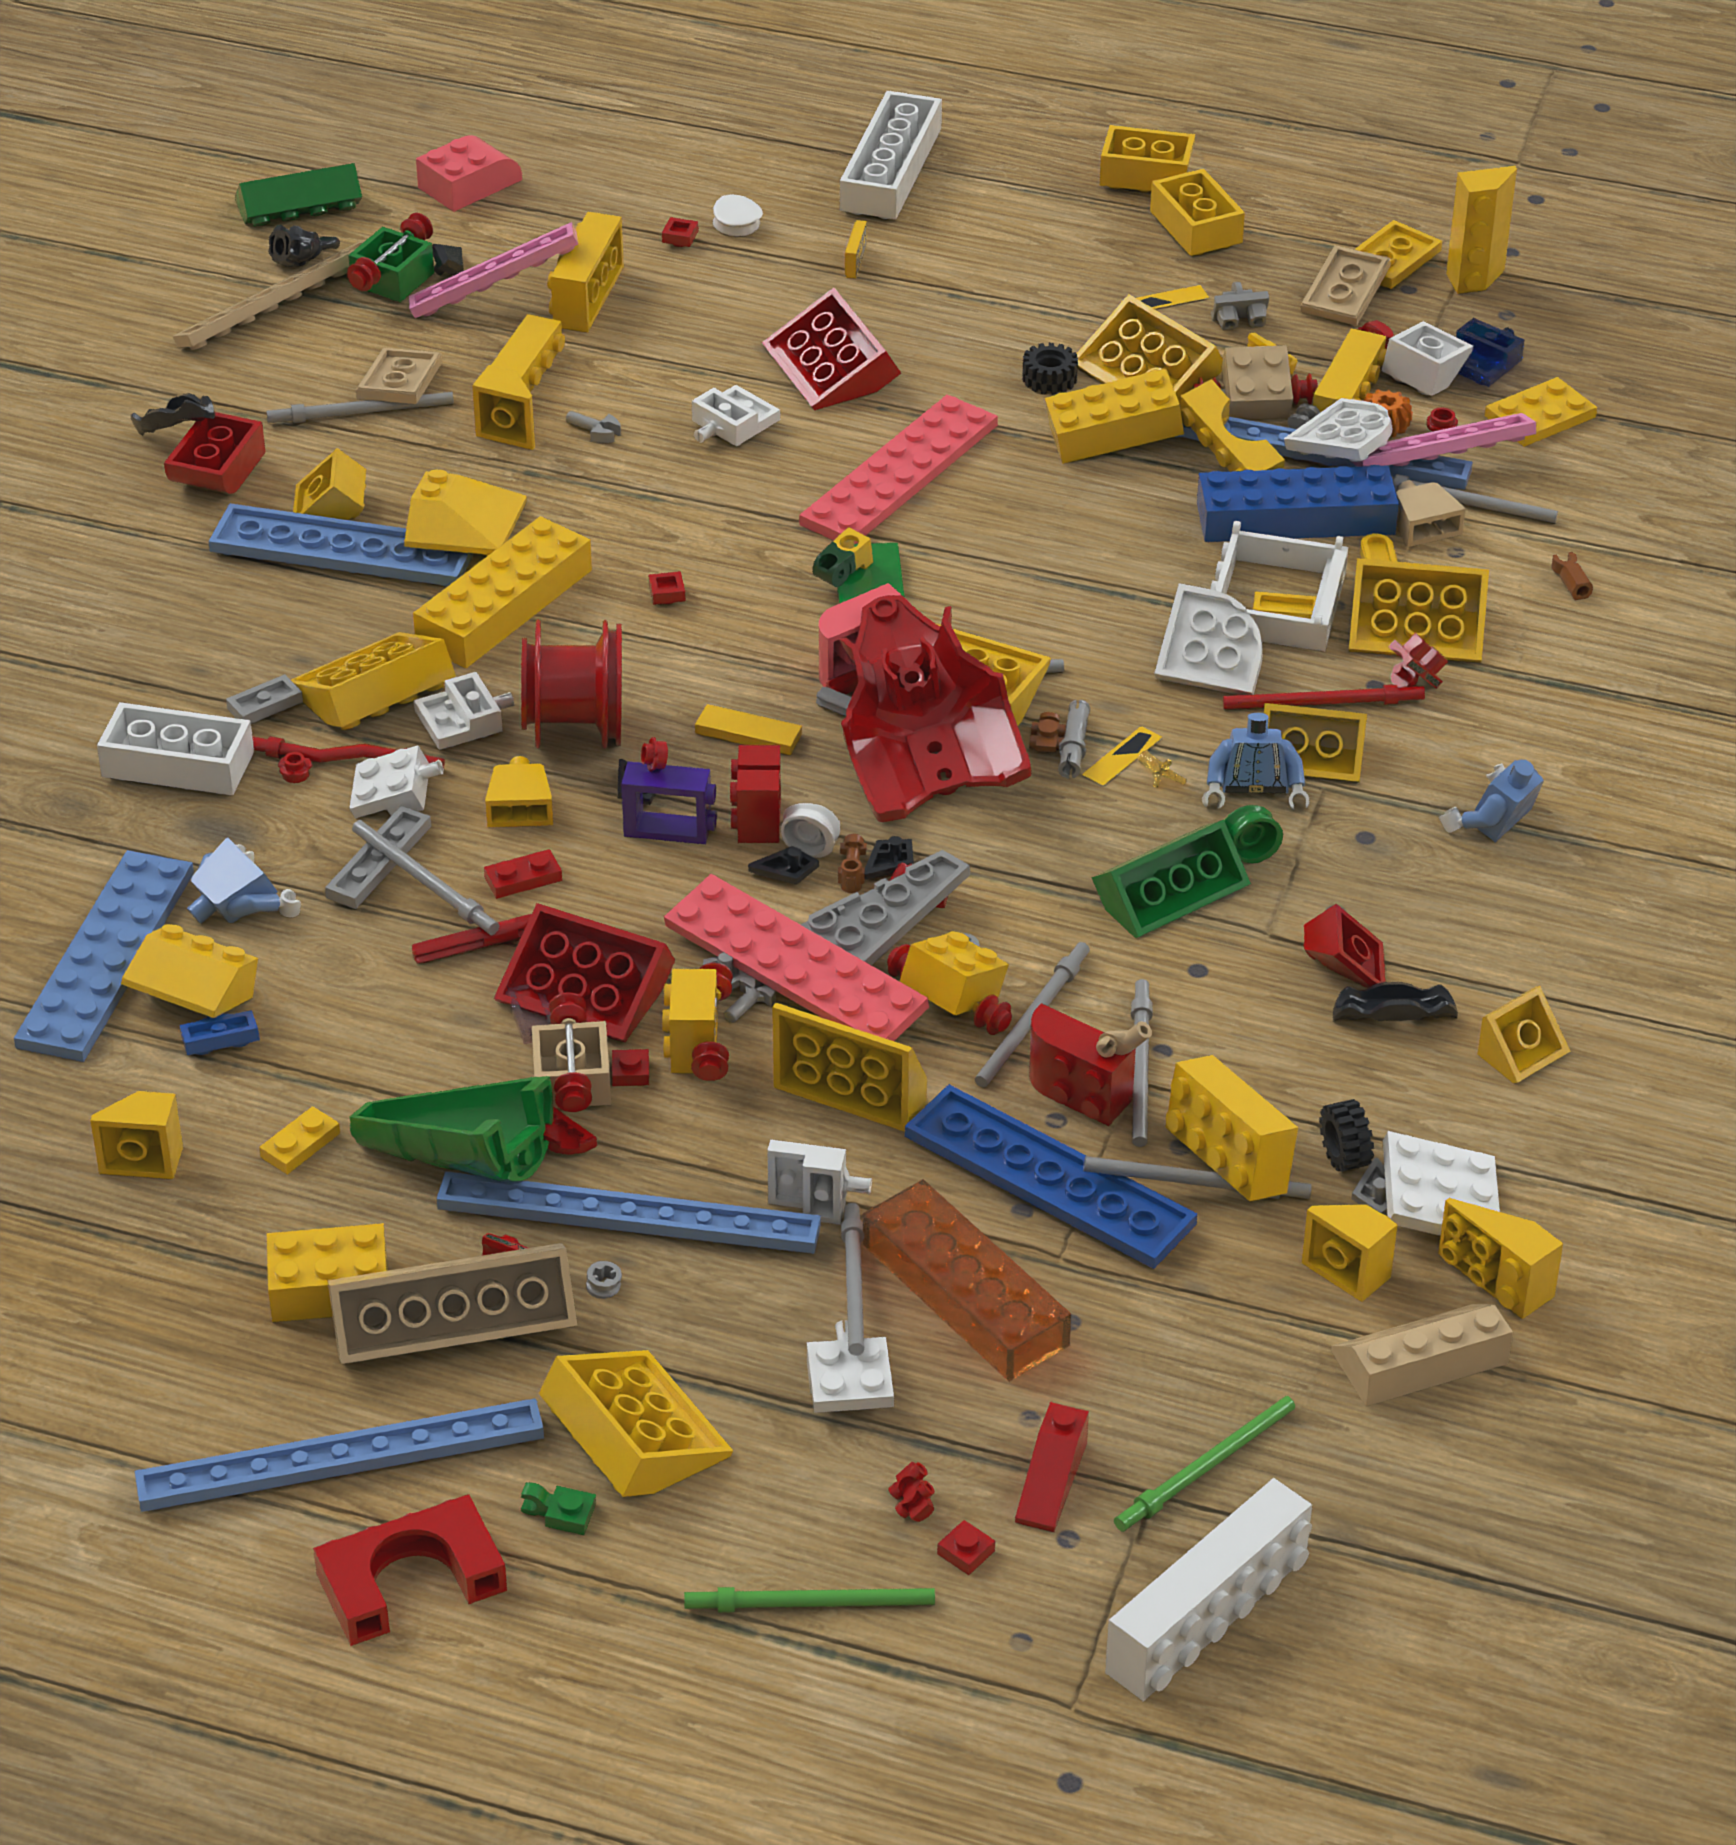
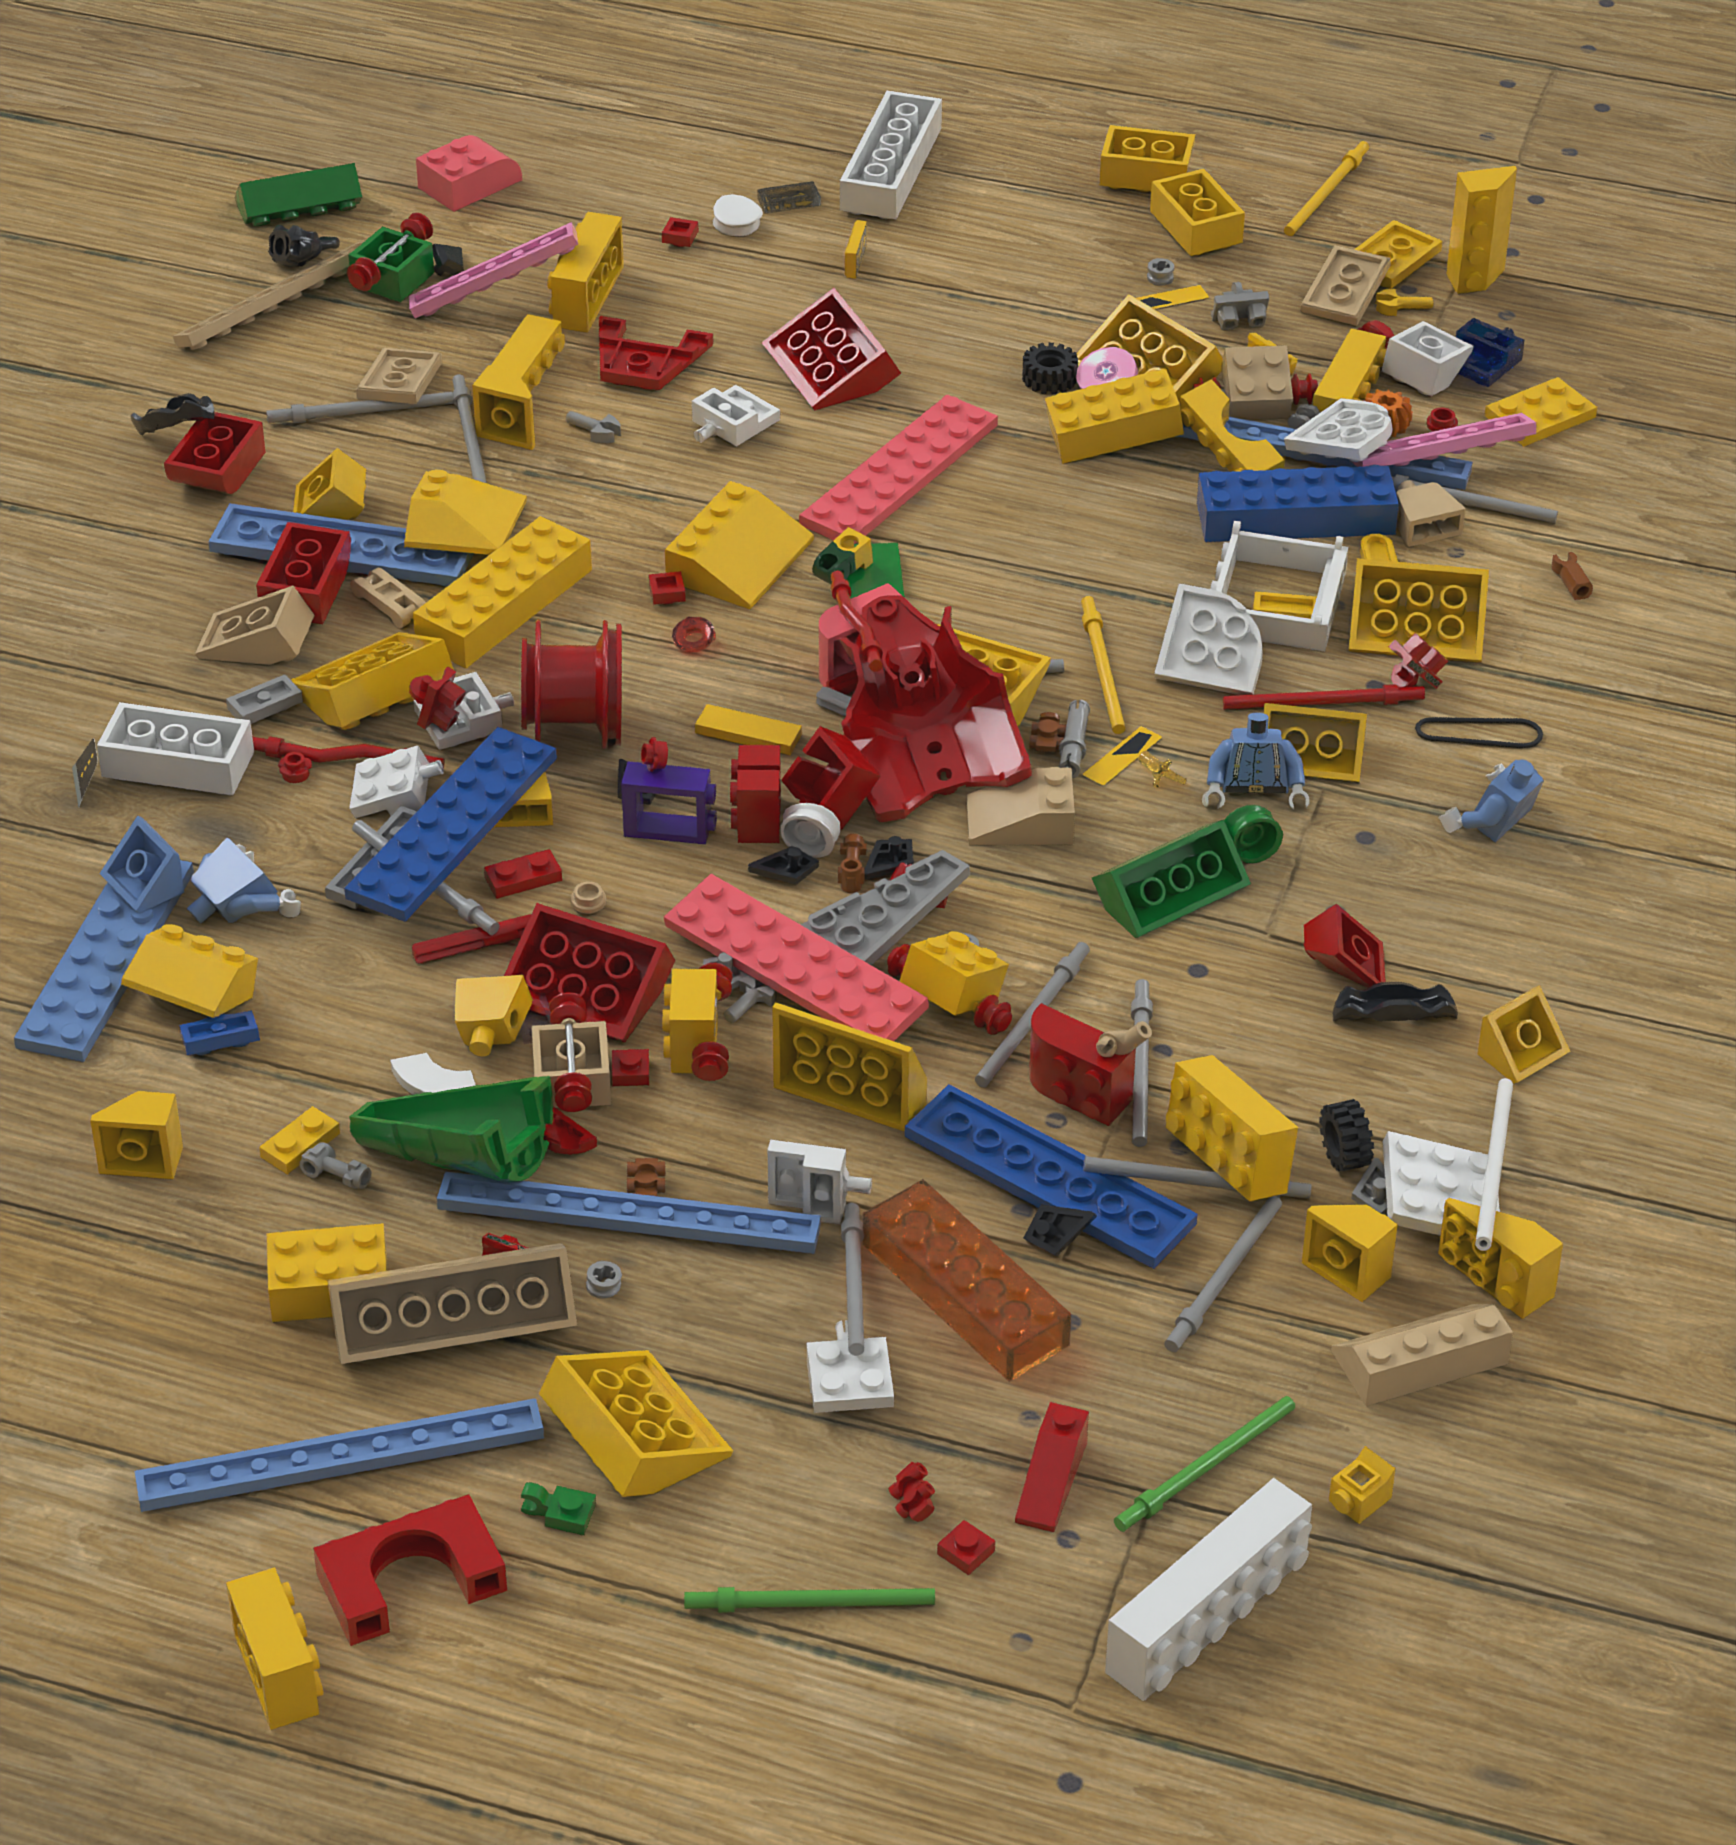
none -> black sticker [72,738,98,807]
none -> medium blue slope [99,816,184,913]
none -> tan slope [195,586,314,665]
none -> yellow brick [226,1567,324,1730]
none -> red brick [256,522,351,625]
none -> light grey bar [300,1142,372,1189]
none -> blue plate [344,727,557,922]
none -> tan plate [350,567,426,629]
none -> white tile [391,1053,475,1095]
none -> red hips [409,667,466,731]
none -> light grey bar [452,374,487,483]
none -> yellow torso [455,975,533,1057]
none -> tan plate [571,882,606,914]
none -> red wing [599,316,714,390]
none -> dark orange piece [627,1158,666,1196]
none -> yellow slope [665,481,814,609]
none -> clear red piece [672,616,716,653]
none -> clear smoke tile [757,181,821,214]
none -> red piece [781,726,881,830]
none -> red bar [830,571,883,672]
none -> tan slope [967,767,1075,845]
none -> black piece [1023,1204,1097,1256]
none -> bright pink tile [1076,347,1138,389]
none -> yellow bar [1081,596,1126,734]
none -> light grey bush [1147,258,1174,286]
none -> light grey bar [1164,1196,1282,1352]
none -> yellow bar [1284,141,1370,237]
none -> yellow window [1329,1446,1396,1524]
none -> yellow bar [1375,289,1434,316]
none -> black piece [1415,717,1543,748]
none -> white piece [1475,1078,1513,1251]

